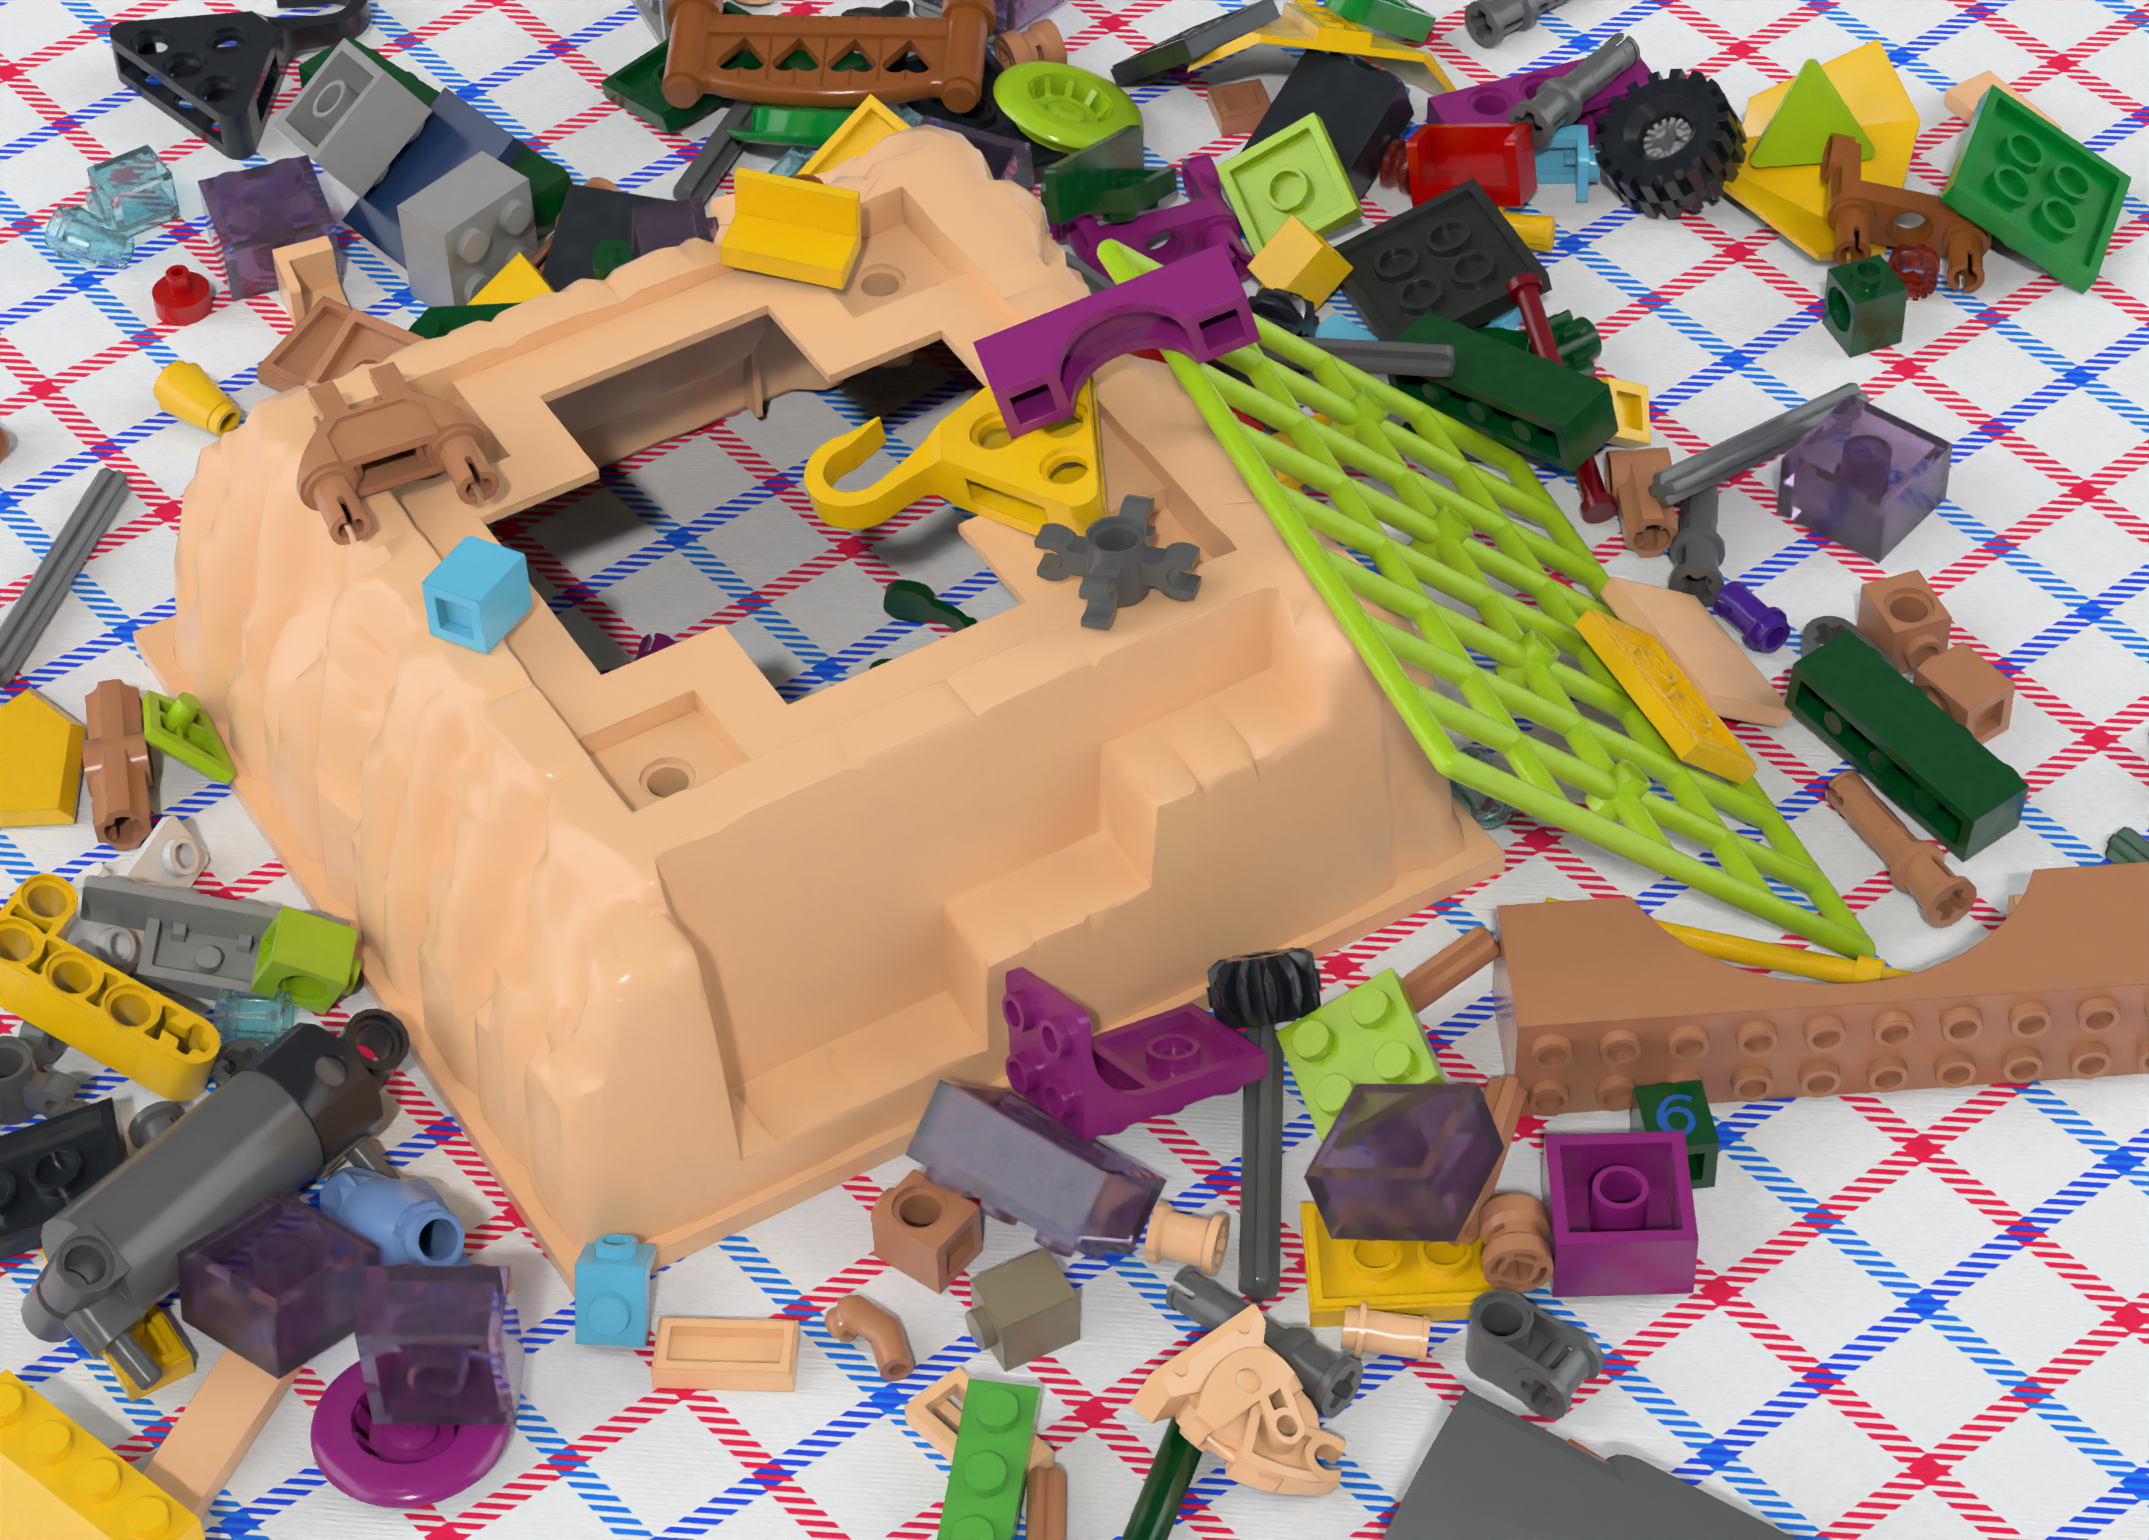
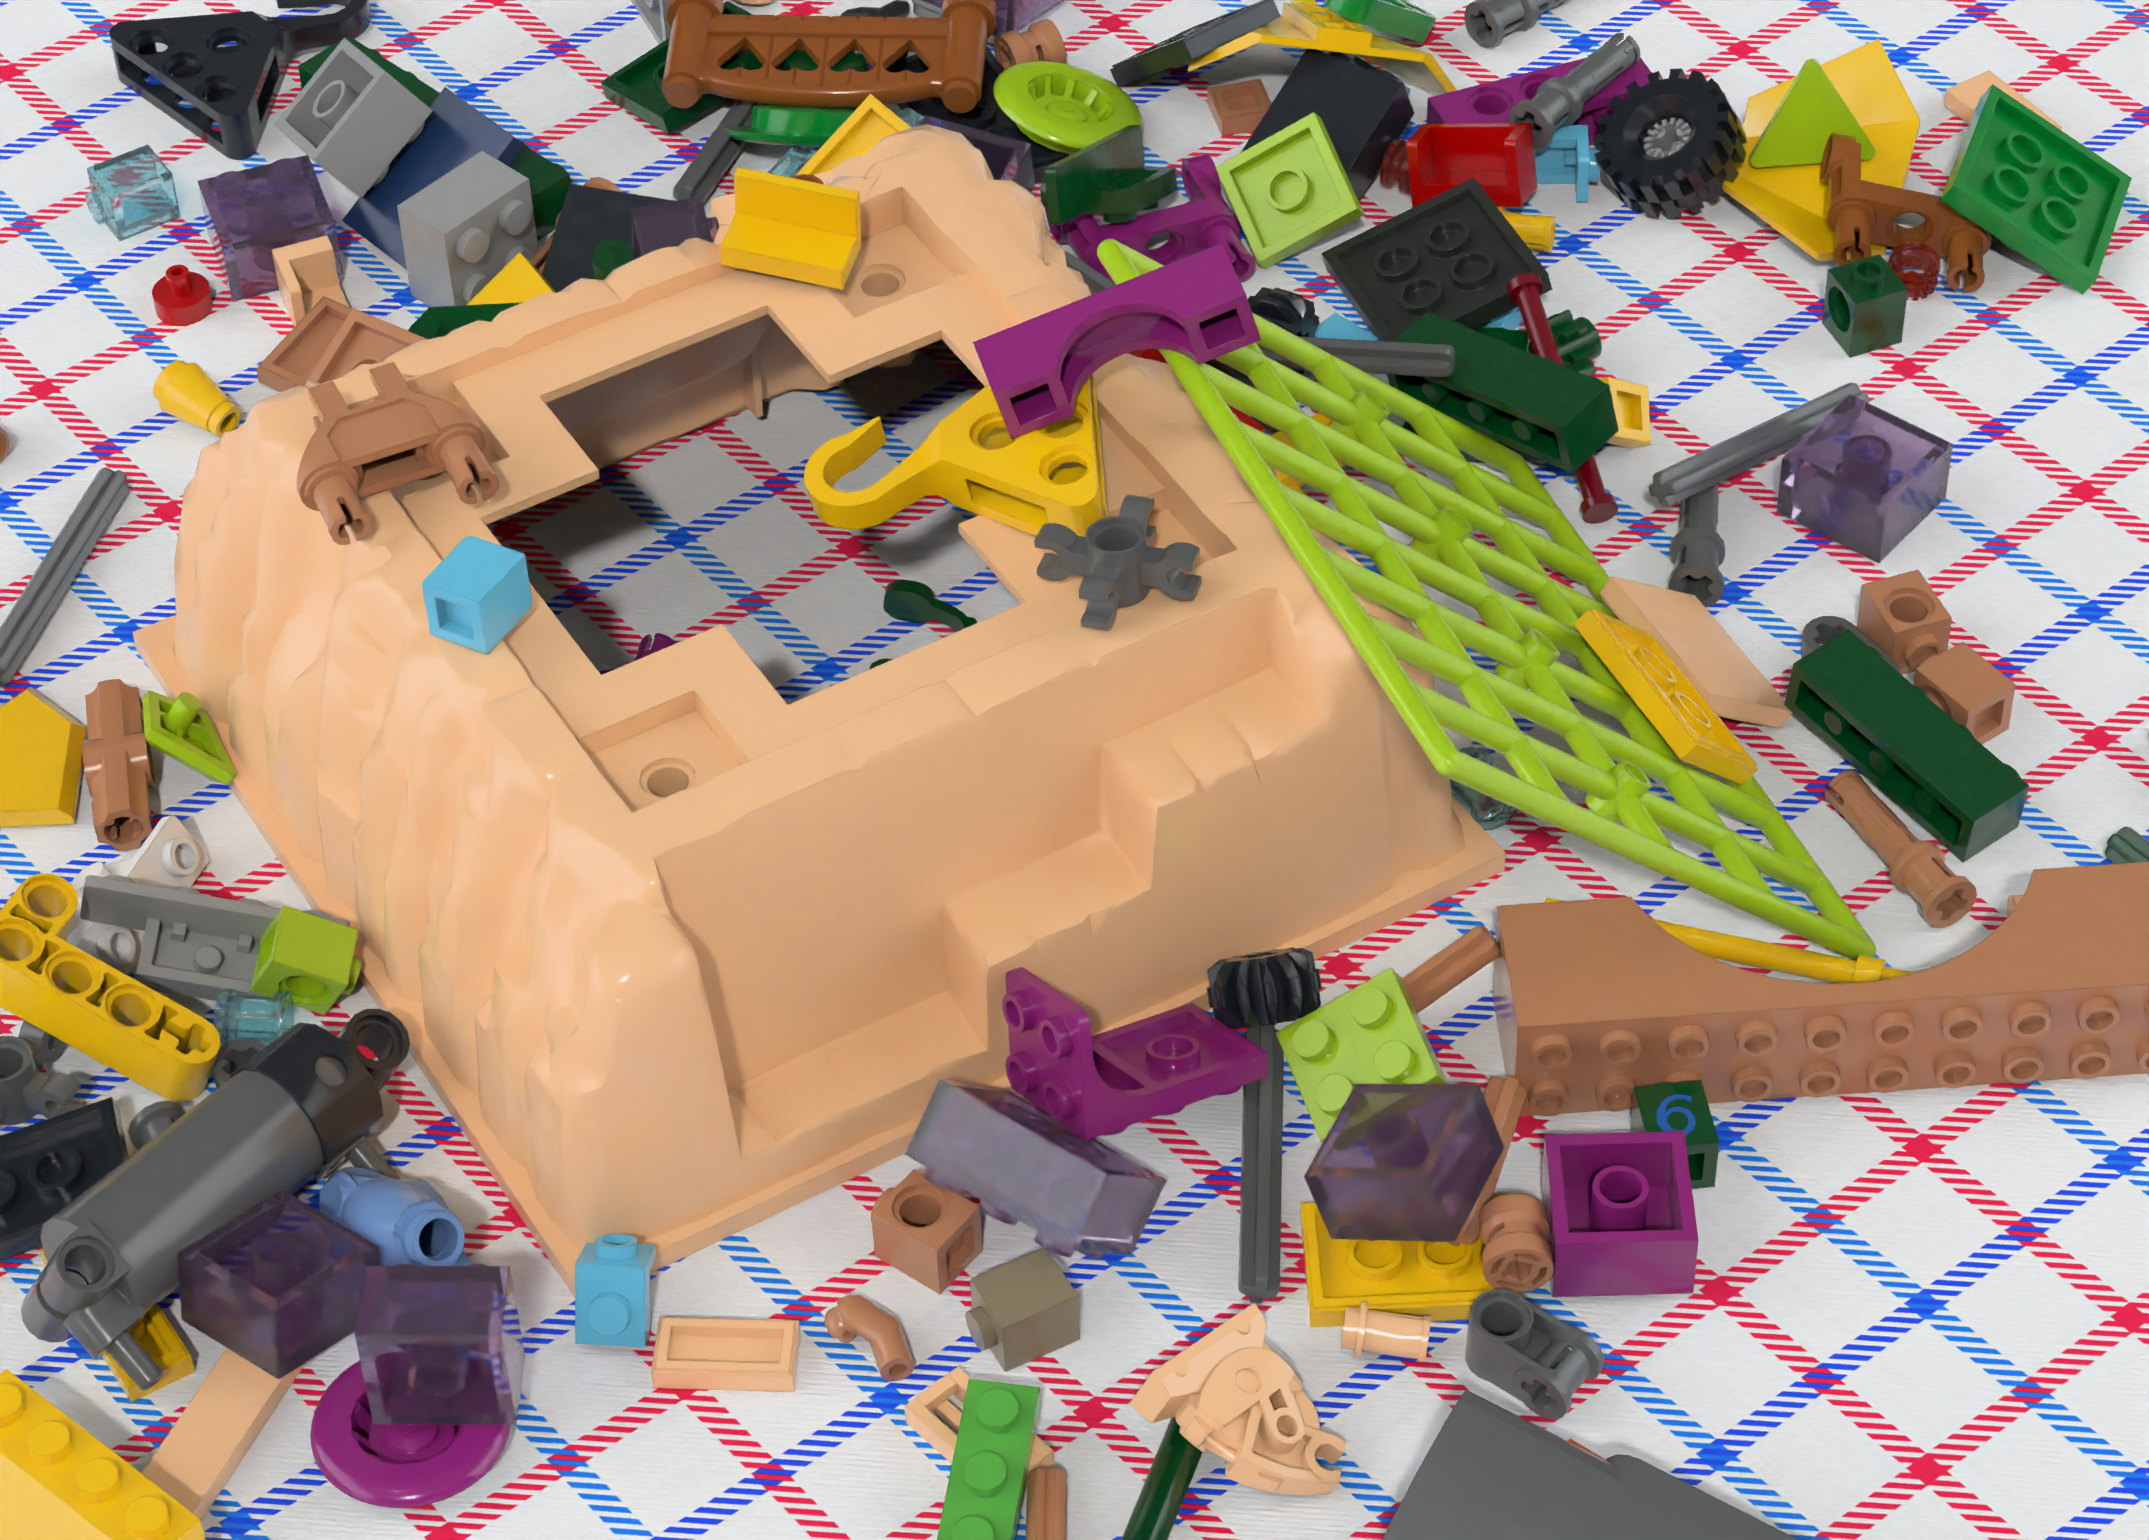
clear light blue cone [45,205,135,269] -> none
light nougat bush [1145,1201,1230,1277] -> none
dark grey pin [1165,1268,1363,1418] -> none
yellow brick [1247,215,1353,312] -> none
nougat piece [1605,447,1679,558] -> none
dark purple pin [1713,581,1790,653] -> none

